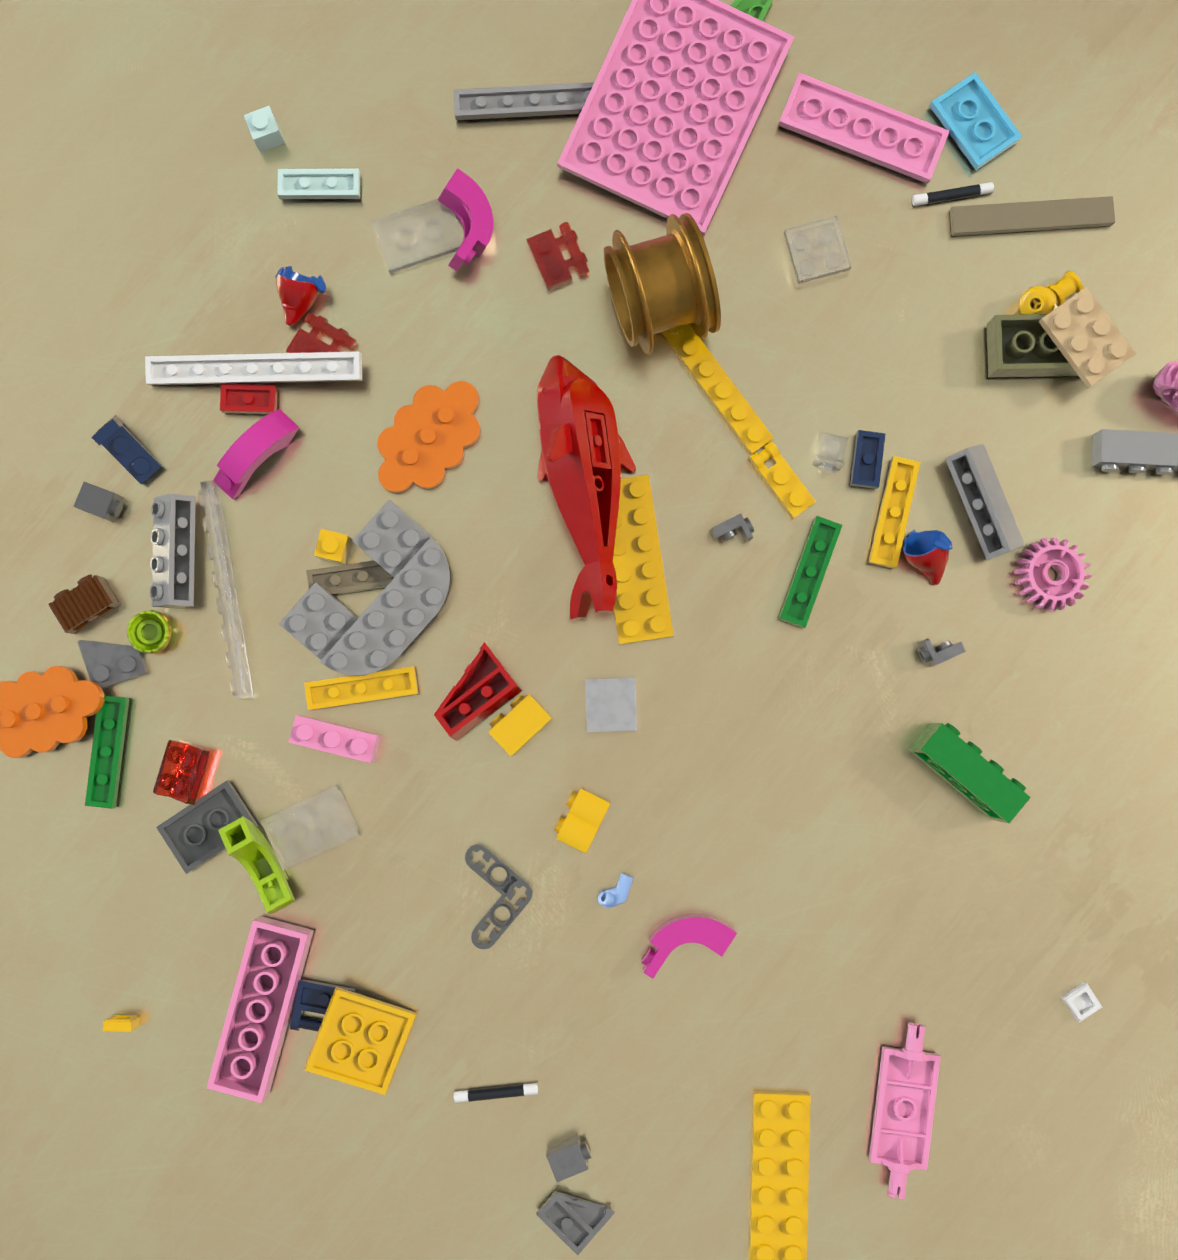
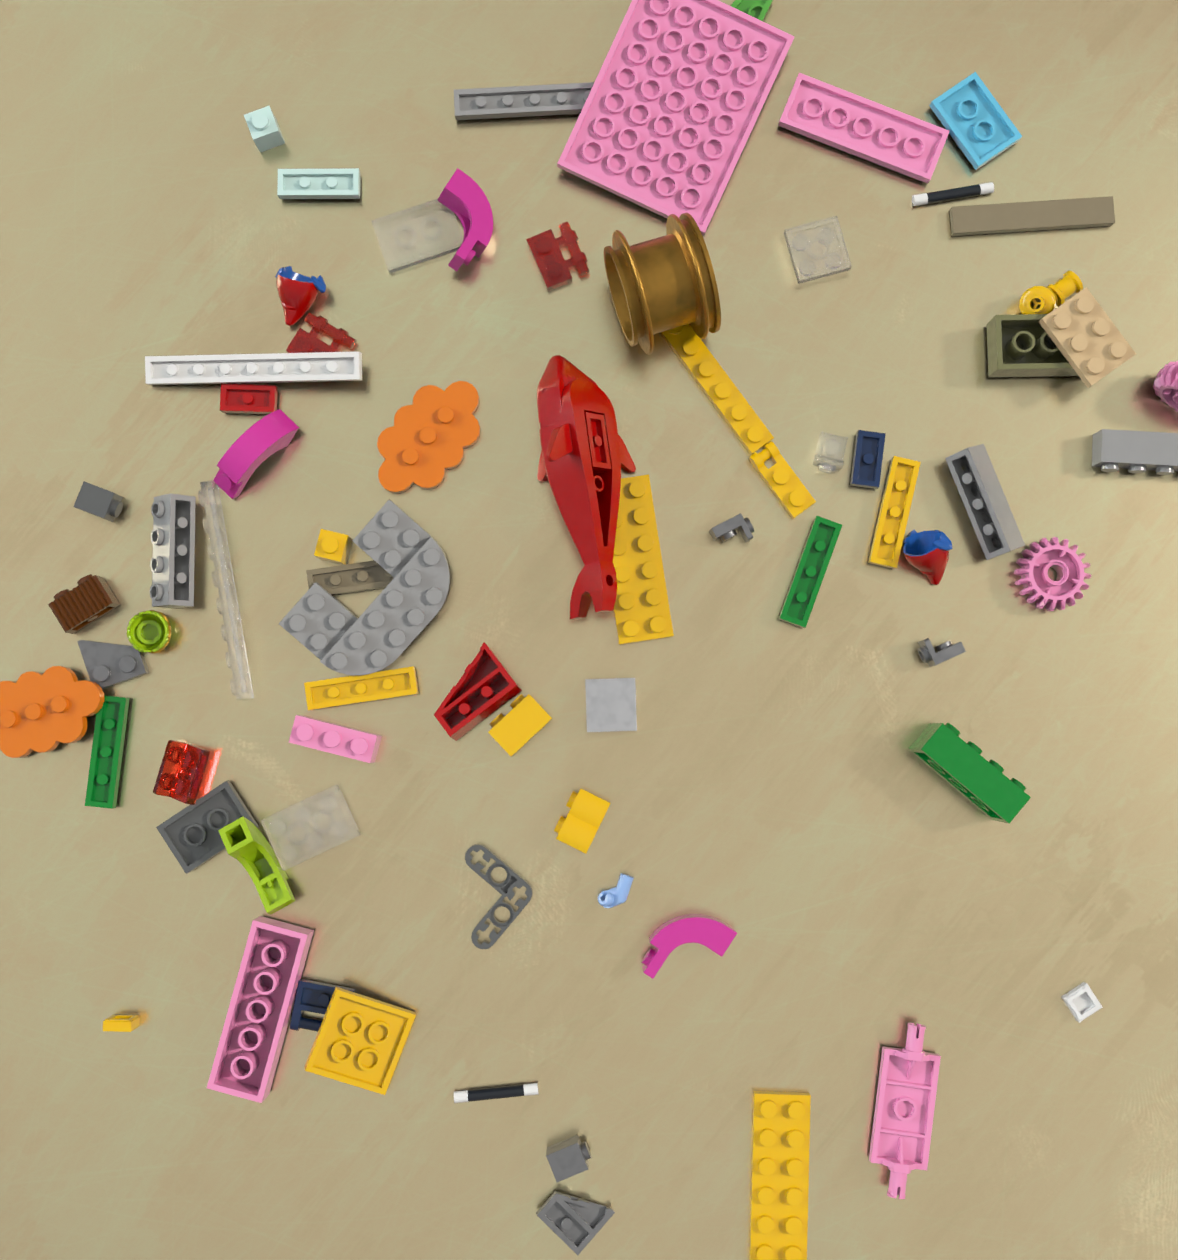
dark blue bracket [91,415,162,484] -> none

